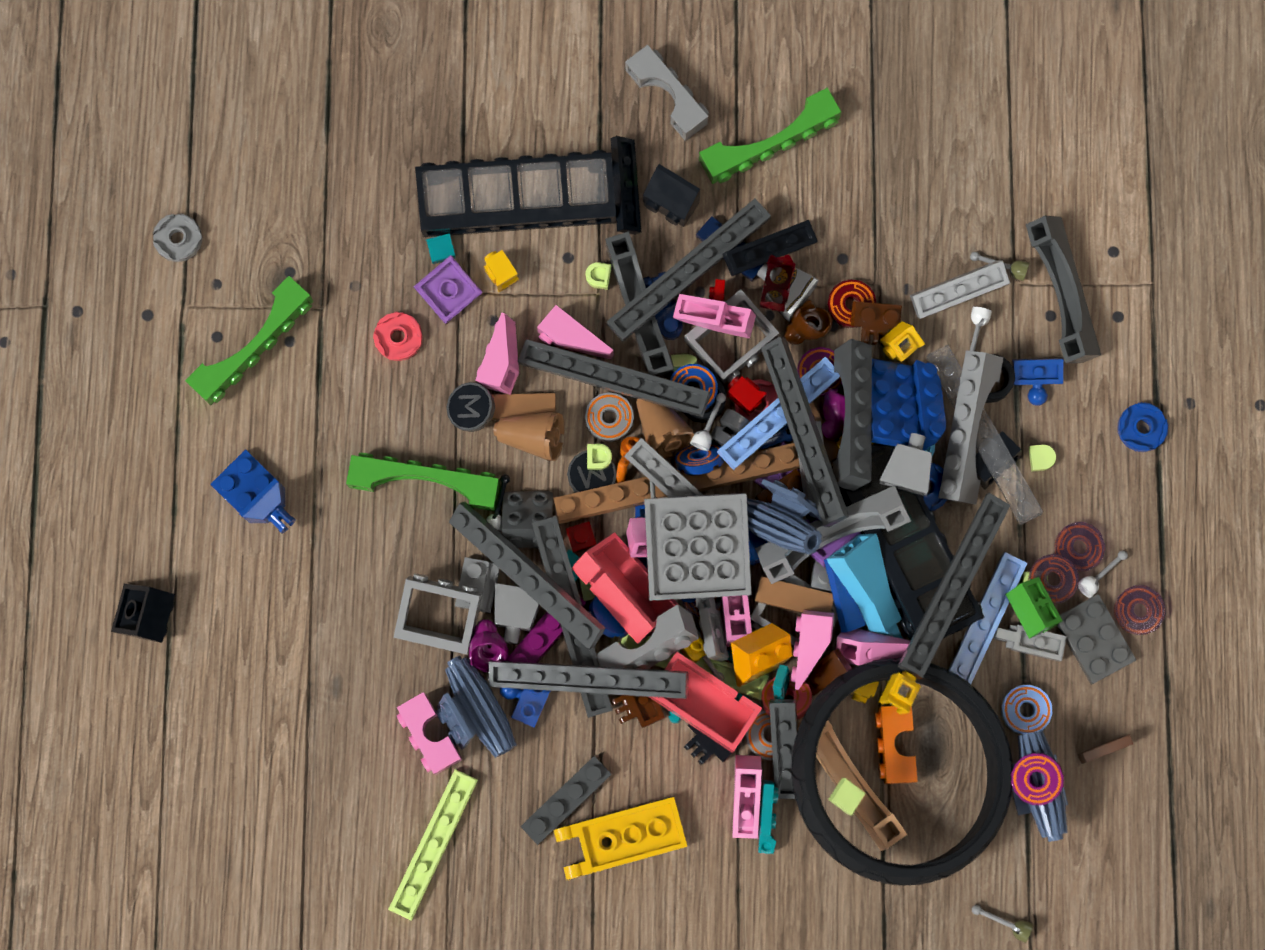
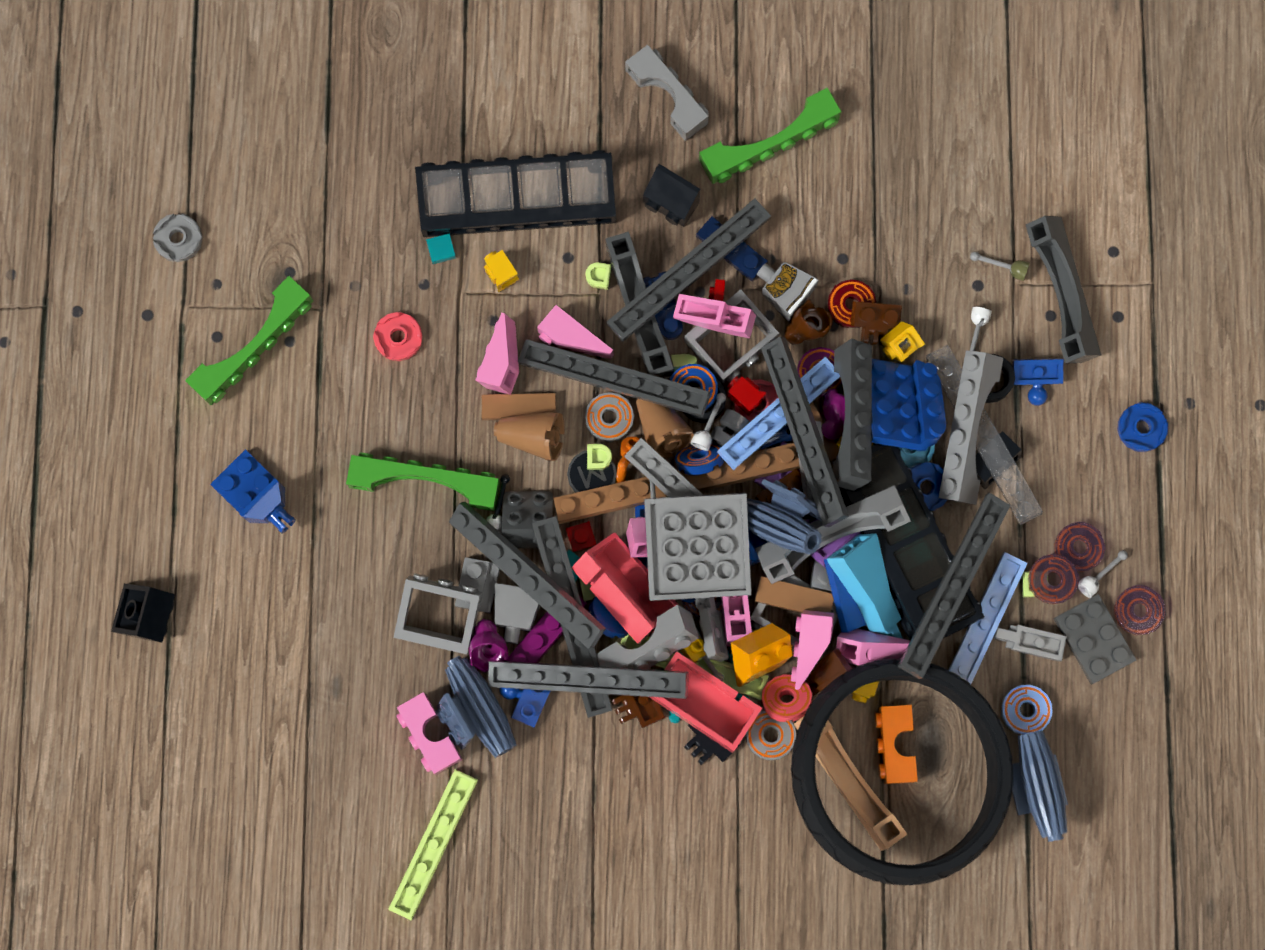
medium lavender tile [414,255,483,324] -> none
black tile [446,382,495,432] -> none
dark grey plate [520,756,612,845] -> none
yellow hinge [553,797,688,880] -> none
black plate [610,136,642,235] -> none
black plate [722,220,818,276] -> none
bright pink slope [732,755,762,839] -> none
teal hinge [758,780,778,854] -> none
dark red piece [760,255,795,312] -> none
dark grey plate [769,699,798,799] -> none
teal tile [773,664,790,699] -> none
yellowish green tile [828,778,865,815] -> none
yellow window [879,672,921,715] -> none
light grey torso [880,433,932,496] -> none
light grey plate [910,260,1010,319] -> none
hinge [972,905,1034,943] -> none
bright green hinge [1005,577,1063,639] -> none
magenta tile [1011,753,1064,805] -> none
yellowish green tile [1028,445,1056,472] -> none
reddish brown tile [1078,735,1133,764] -> none

